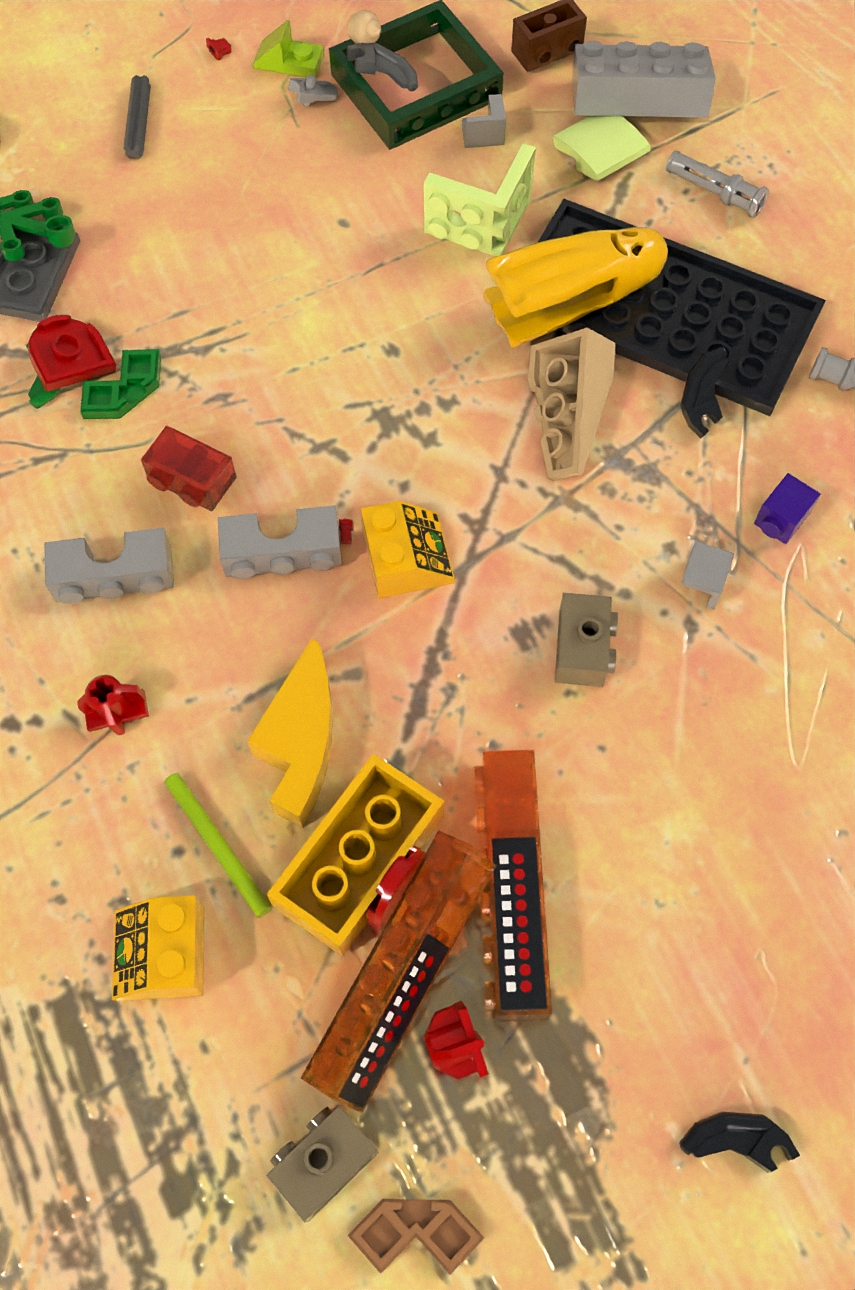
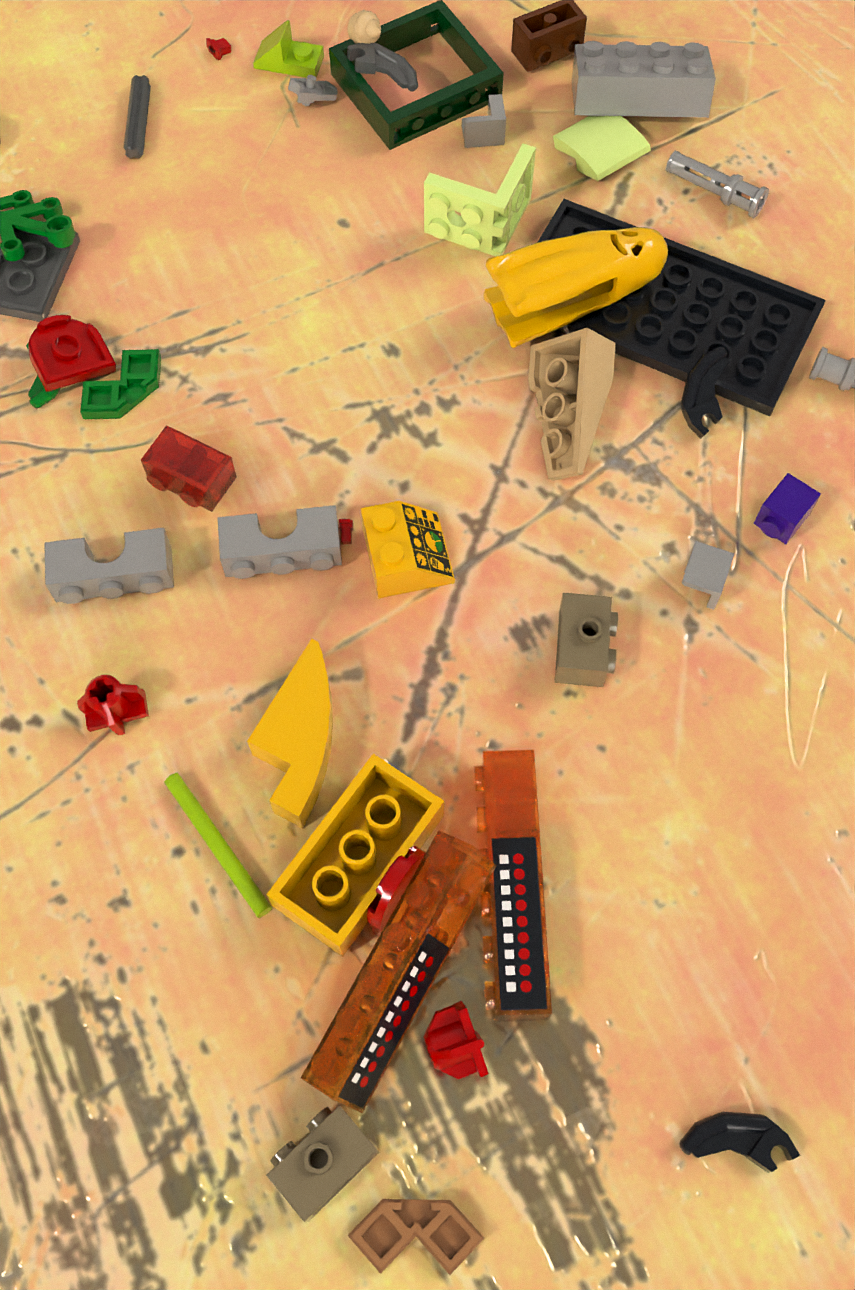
yellow slope [112,895,204,1001] -> none

